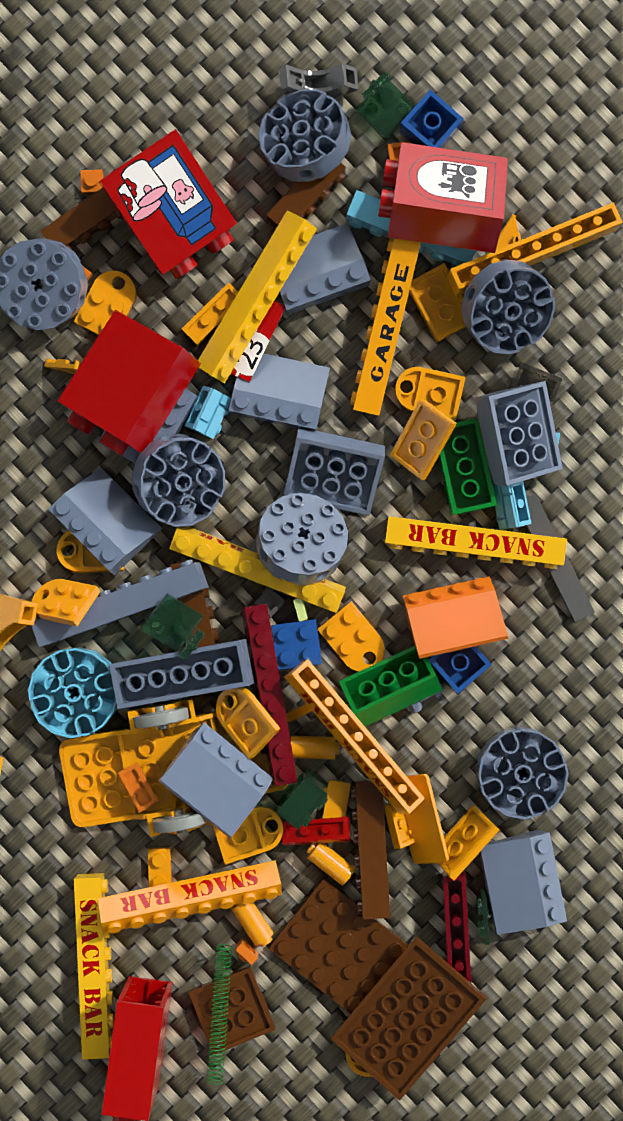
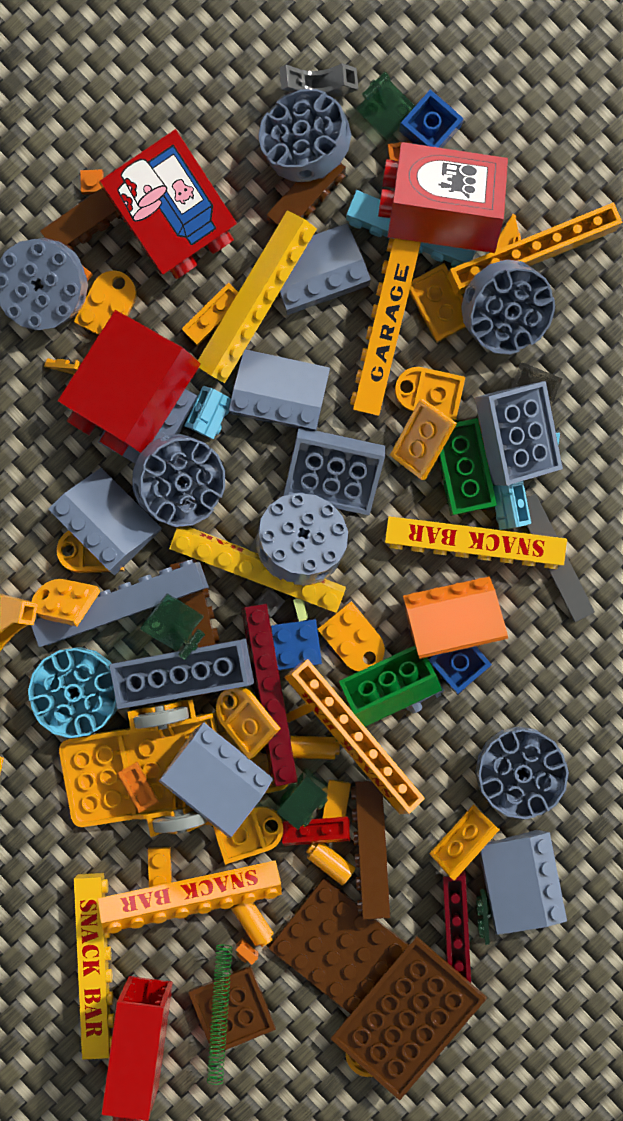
sticker [231,301,285,382] -> none
light orange bracket [384,774,449,864] -> none

